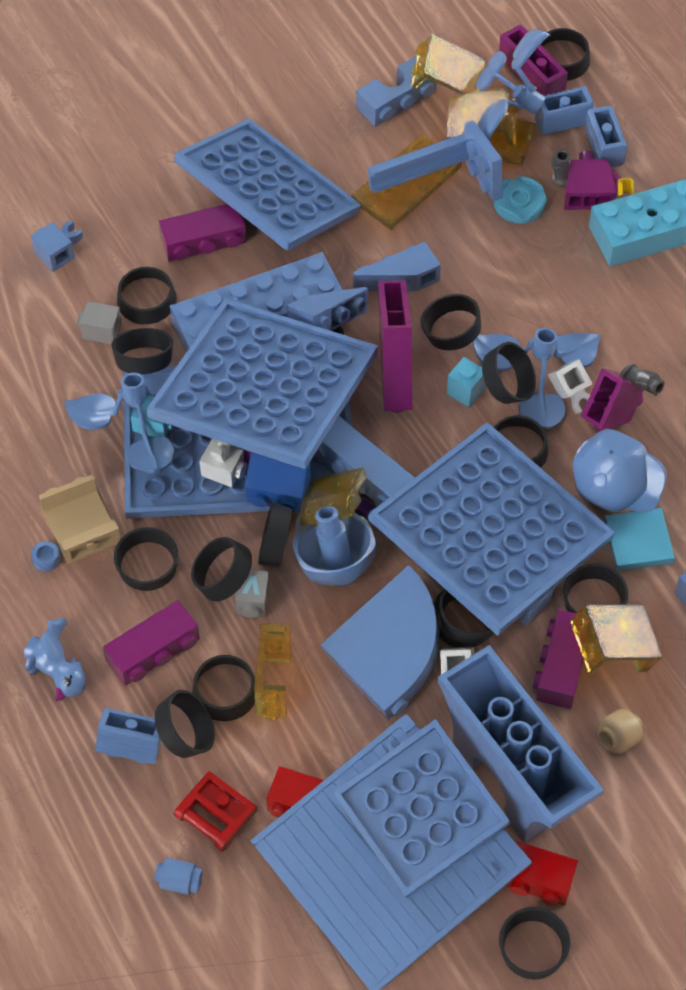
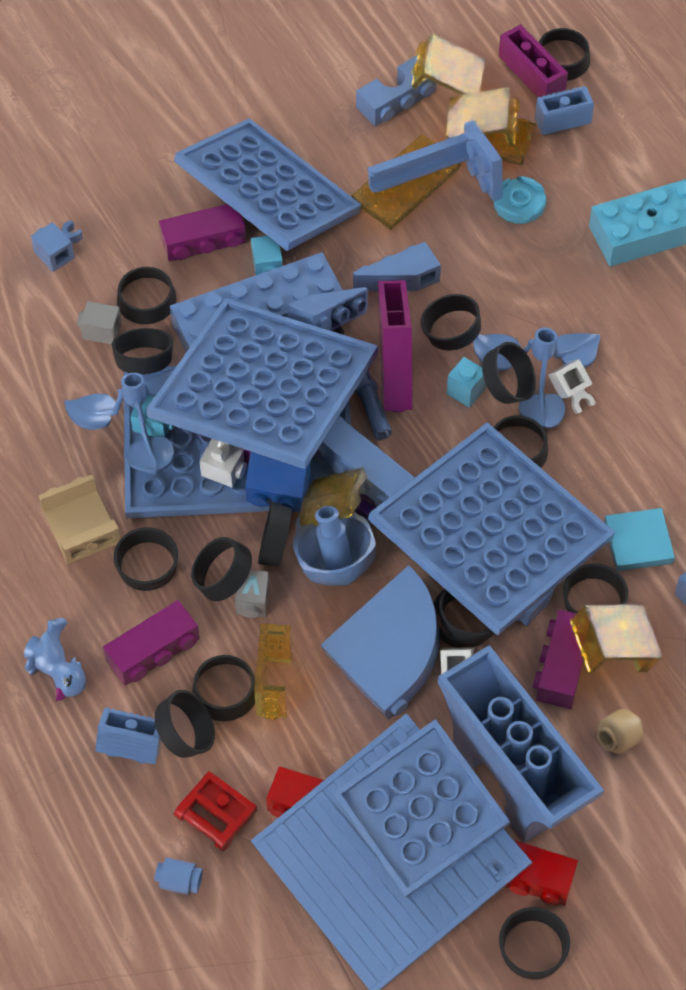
medium blue tile [31,541,61,572] -> none
medium blue plant [476,29,551,142] -> none
magenta torso [551,149,634,210] -> none
medium blue piece [572,429,667,512] -> none
magenta torso [581,364,665,434] -> none
medium blue brick [585,105,627,168] -> none
none -> medium azure brick [251,236,283,275]
none -> medium blue pin [355,369,392,440]

